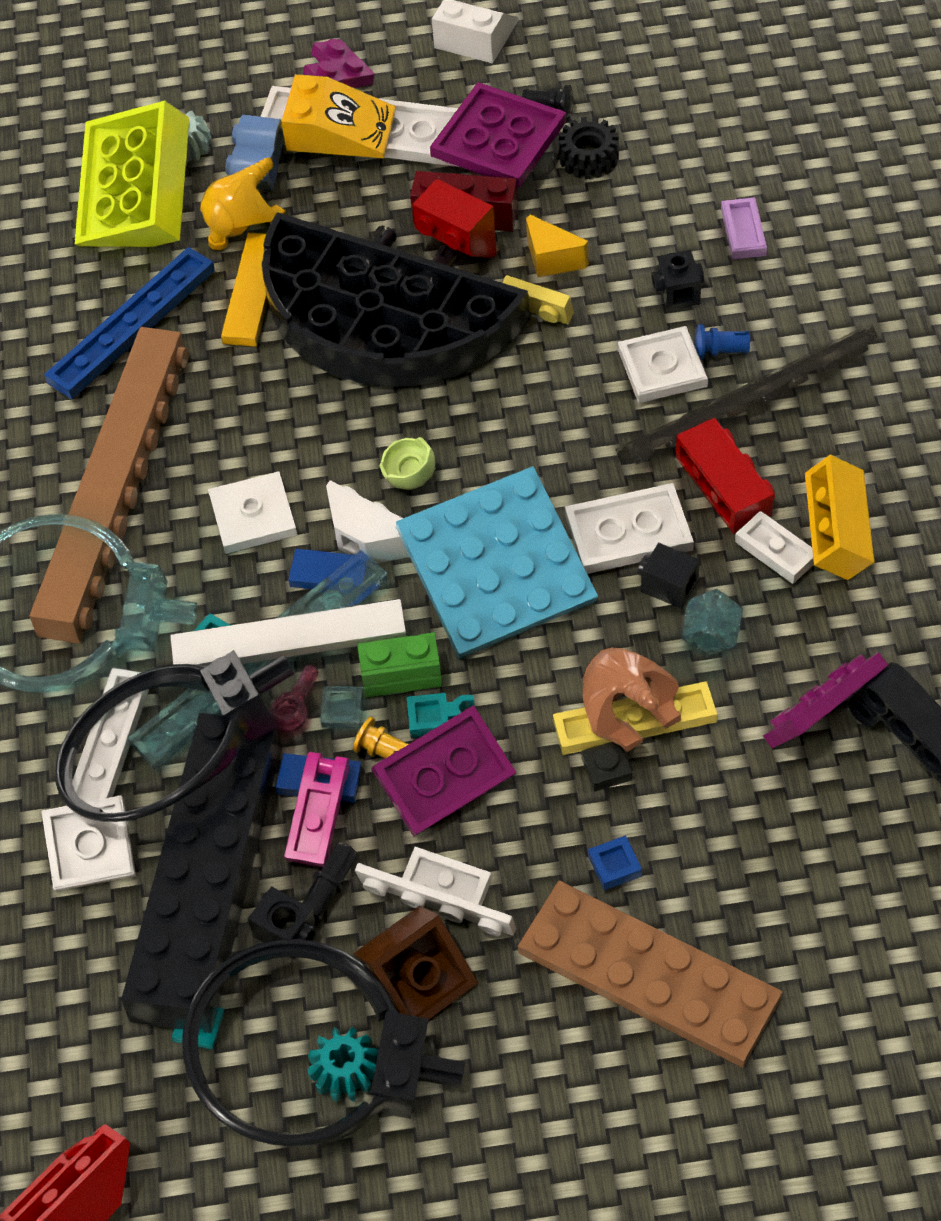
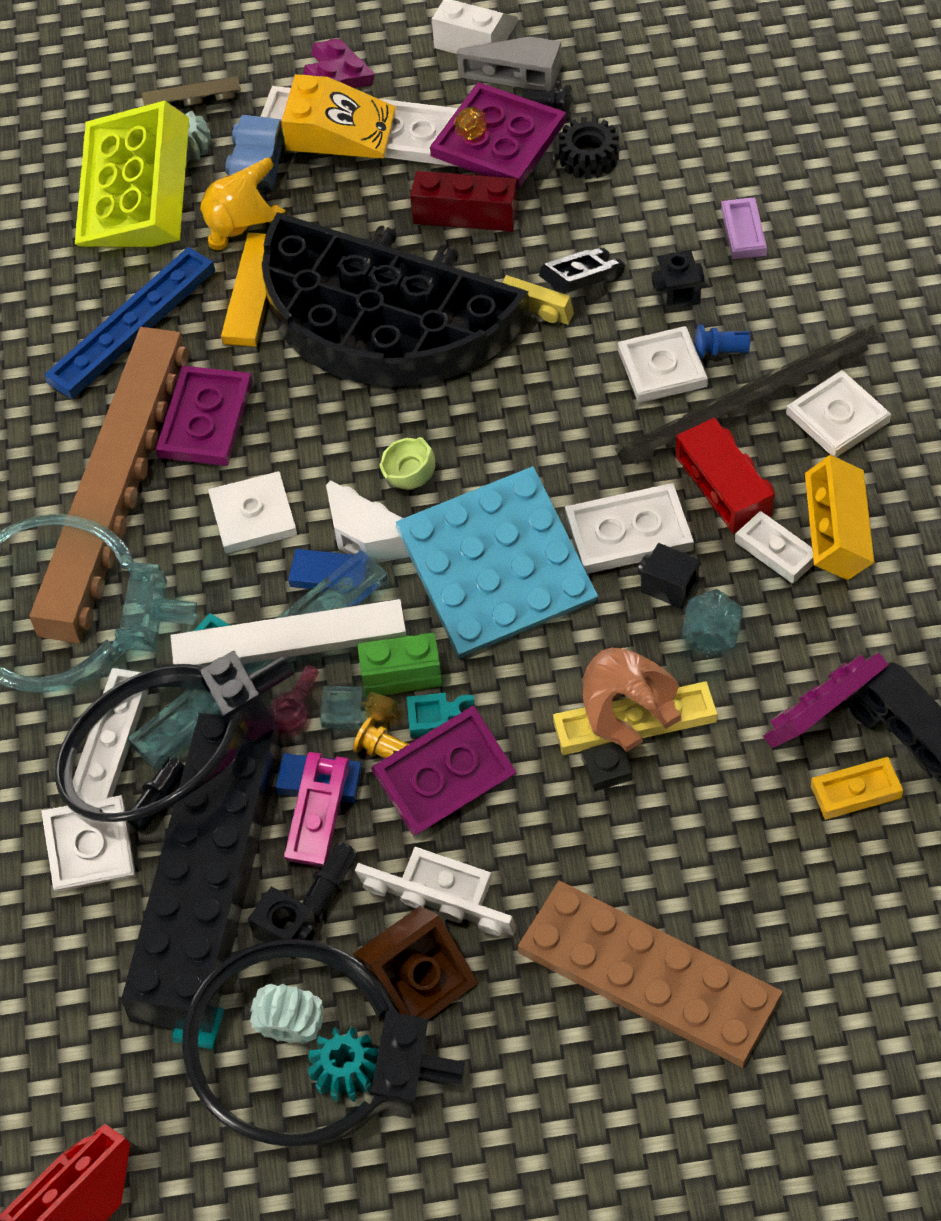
red slope [412,179,497,258] -> none
yellow slope [526,215,589,278] -> none
blue plate [588,835,642,891] -> none
none -> black axle [127,757,185,831]
none -> dark tan plate [141,76,241,106]
none -> magenta plate [156,365,253,466]
none -> light aqua gear [250,984,323,1044]
none -> clear yellow plate [361,692,398,724]
none -> clear yellow plate [454,106,486,139]
none -> light grey slope [457,36,562,91]
none -> black hinge [539,247,626,294]
none -> white plate [786,370,891,457]
none -> yellow plate [811,757,903,820]

